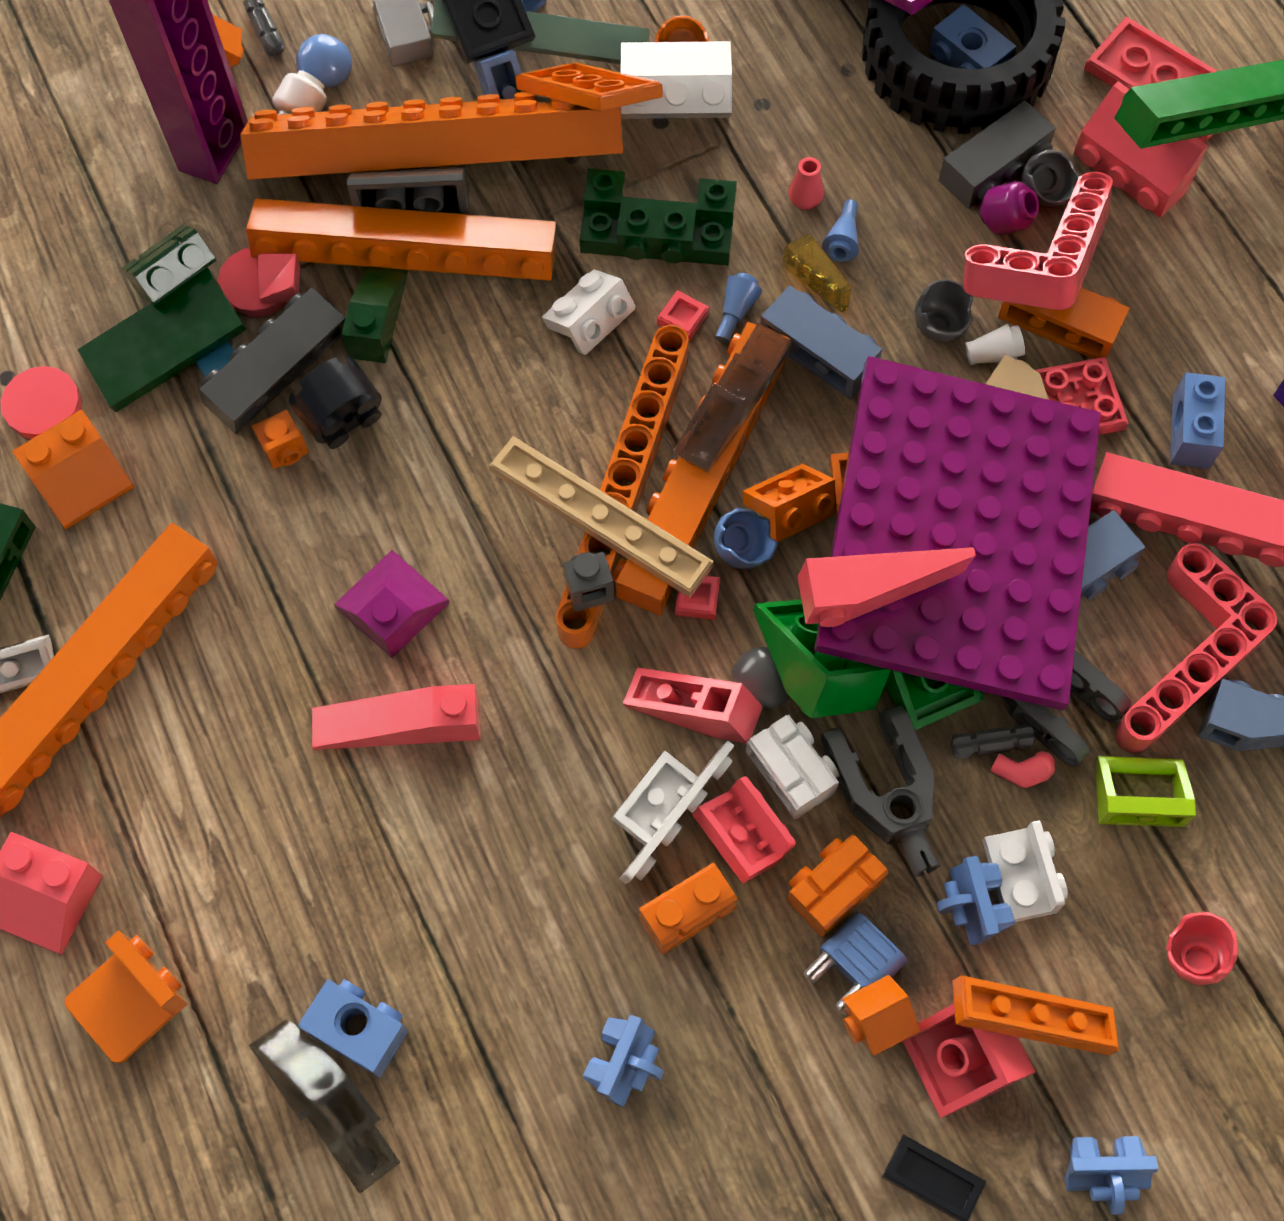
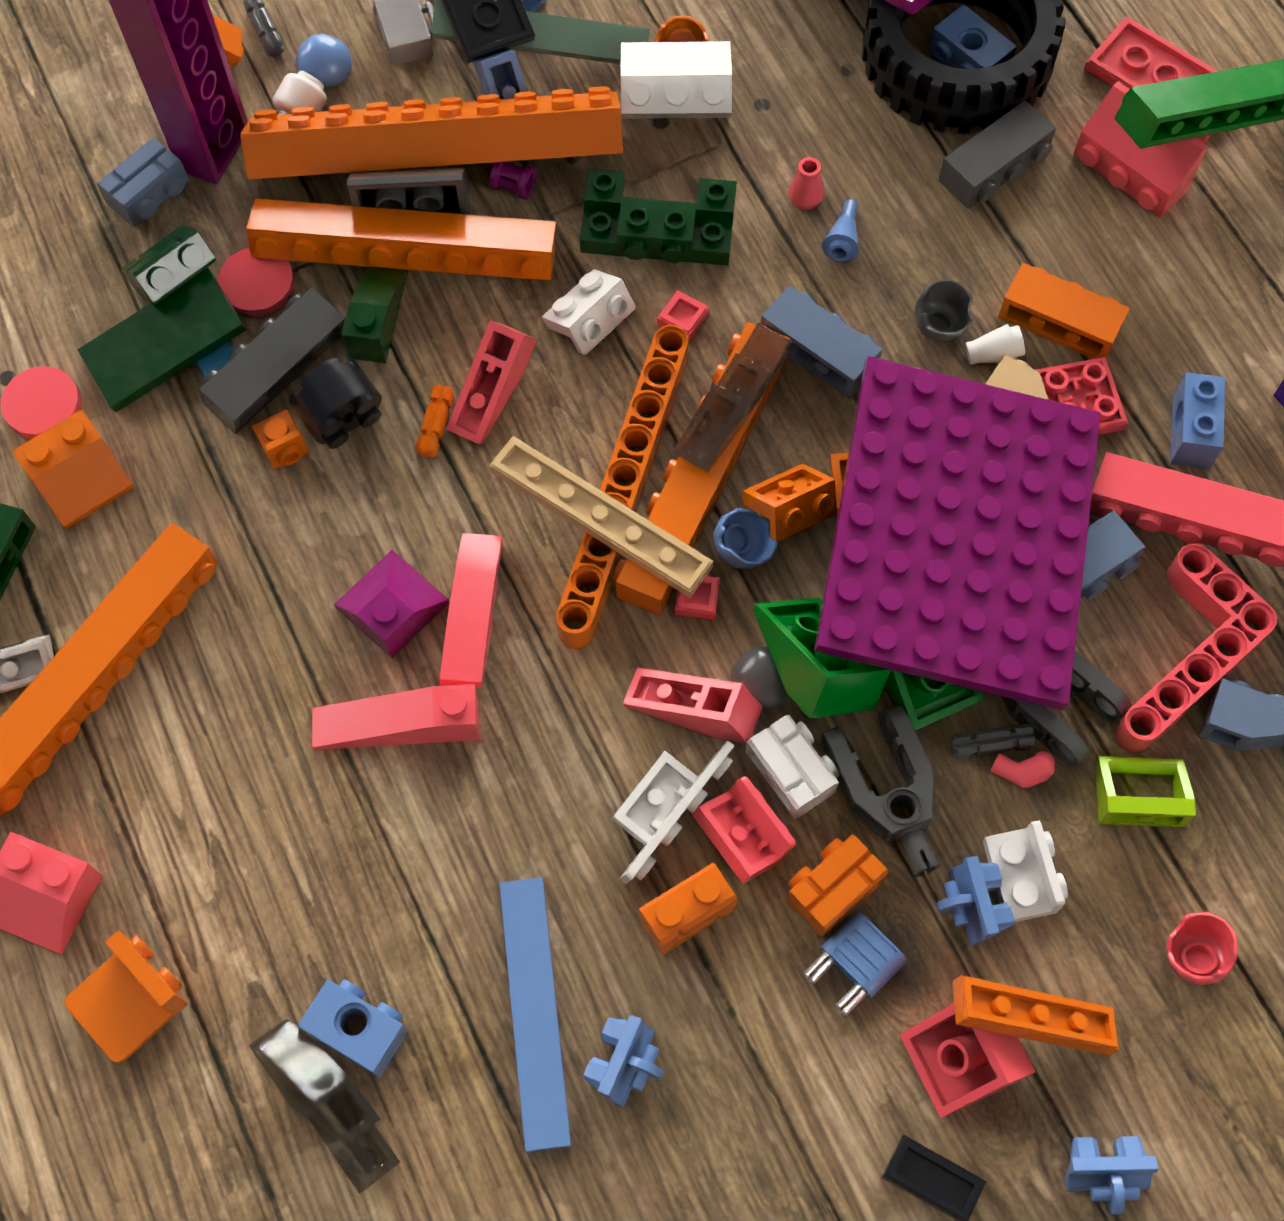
coral slope [258,254,301,302] -> none
orange tile [516,62,663,111] -> none
dark grey brick [563,552,615,612] -> none
medium blue cone [715,273,763,343] -> none
clear yellow slope [783,233,852,312] -> none
coral slope [797,547,976,627] -> none
orange brick [842,975,921,1056] -> none
coral beam [963,172,1112,310] -> none
magenta head [980,182,1039,235] -> none
dark grey hair [1021,150,1080,208] -> none
none -> sand blue brick [97,137,189,227]
none -> orange axle [415,384,454,459]
none -> coral slope [440,533,503,688]
none -> coral slope [446,320,538,445]
none -> magenta bush [489,161,537,200]
none -> medium blue tile [499,877,572,1153]

